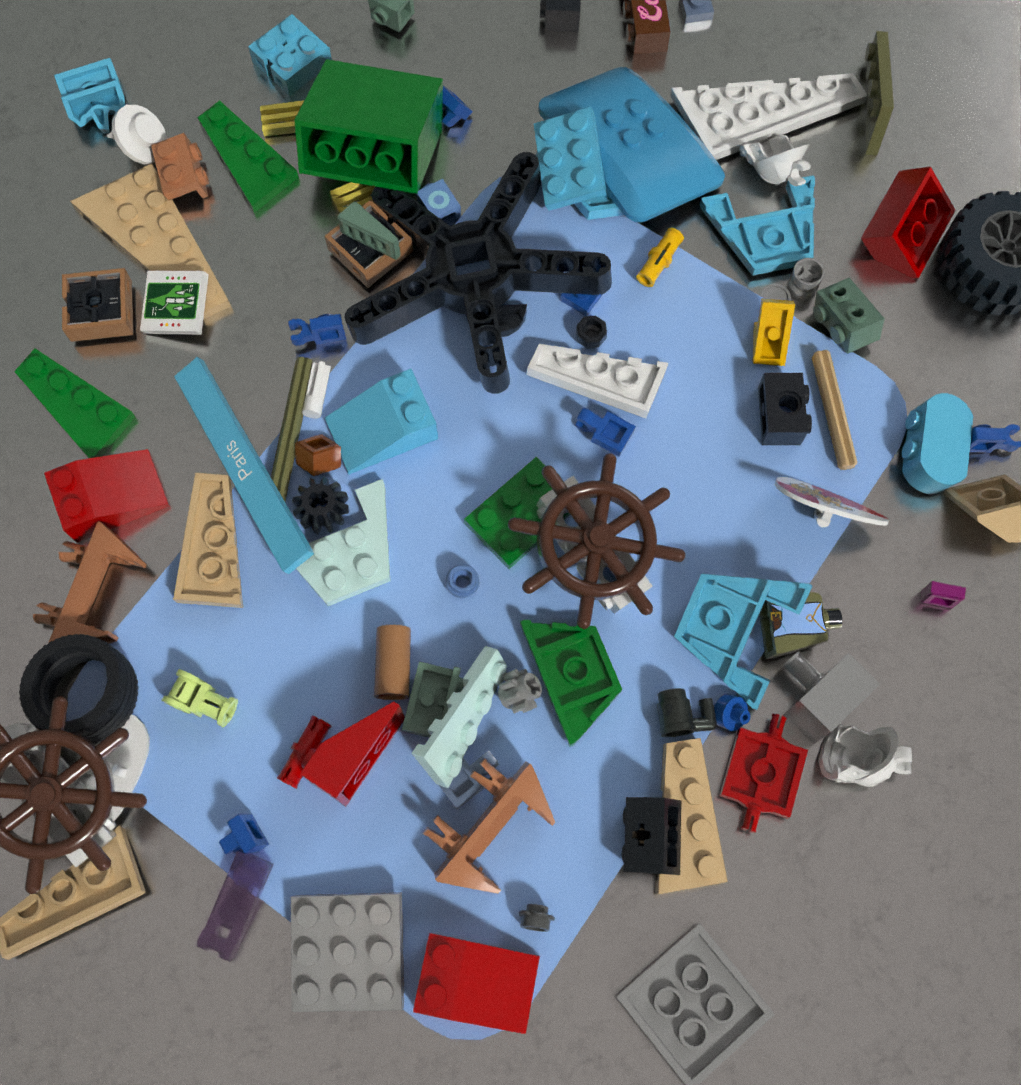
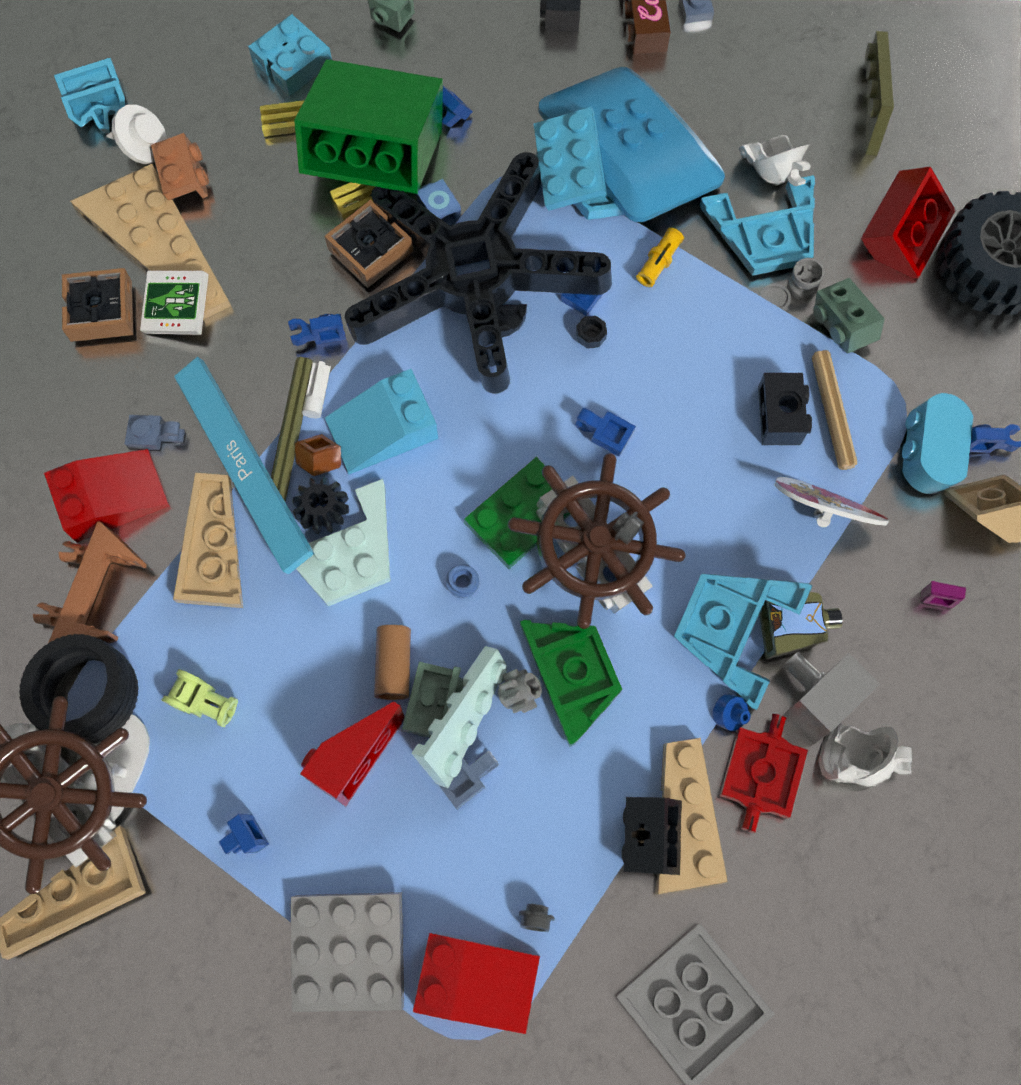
green wing [14,348,135,458] -> none
clear purple plate [196,850,274,962] -> none
green wing [197,100,299,213] -> none
red pin [277,715,332,789] -> none
sand green slope [337,201,401,260] -> none
nougat hose [423,758,555,894] -> none
white wing [527,344,668,418] -> none
pearl dark grey piece [657,688,717,737] -> none
white wing [670,73,867,160] -> none
yellow slope [752,298,795,366] -> none
none -> sand blue plate [124,415,185,450]
none -> dark grey plate [612,512,644,545]

